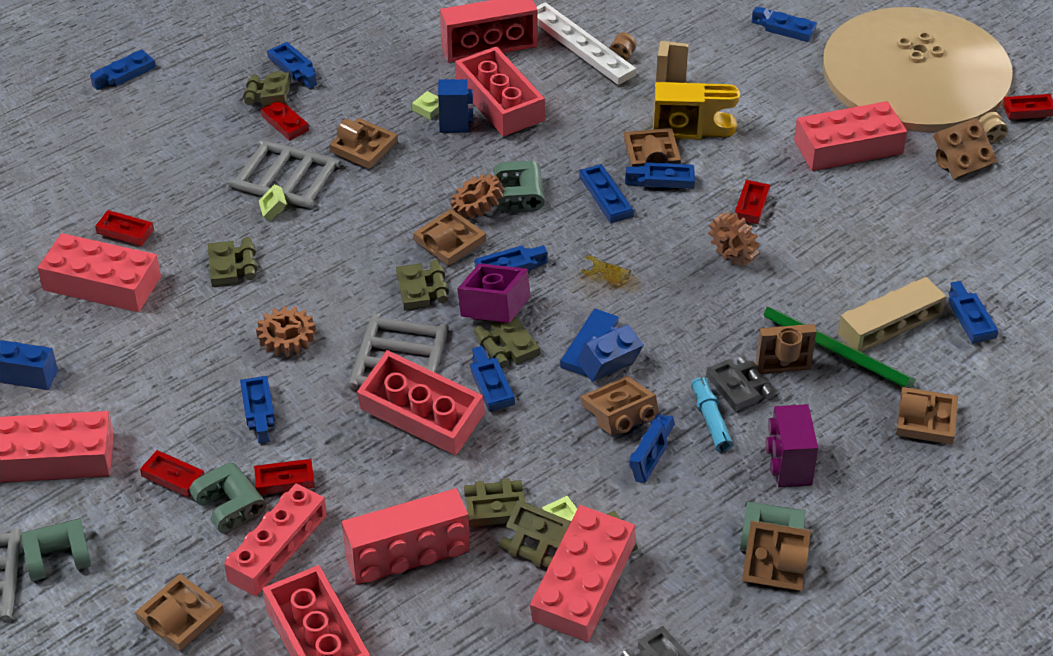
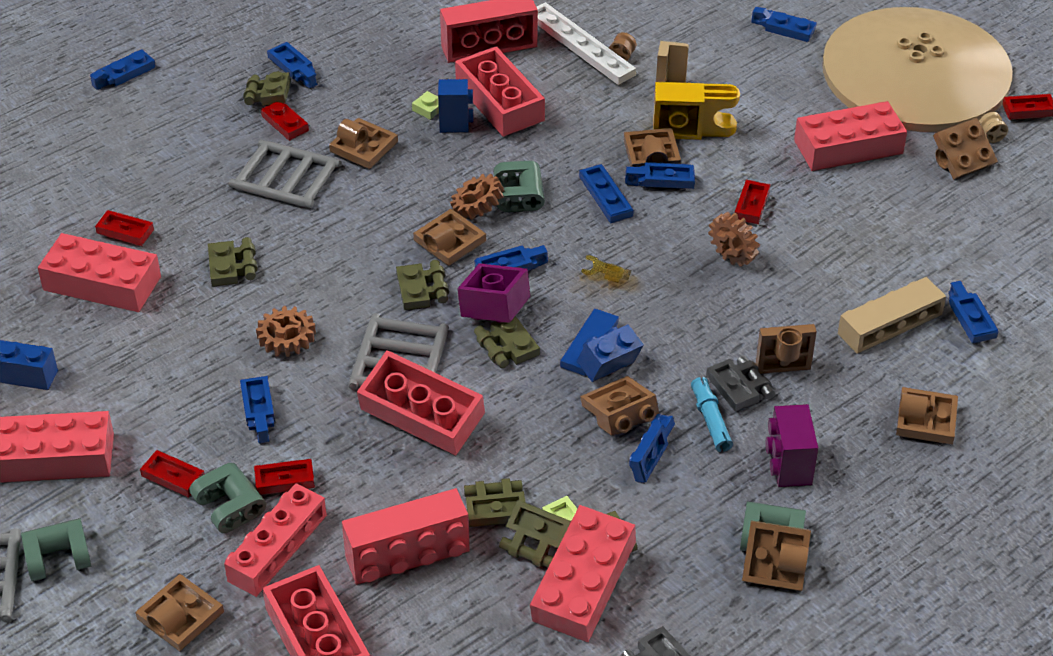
yellowish green plate [259,184,287,221] -> none
blue hinge [470,346,515,412] -> none
green tile [763,306,916,388] -> none

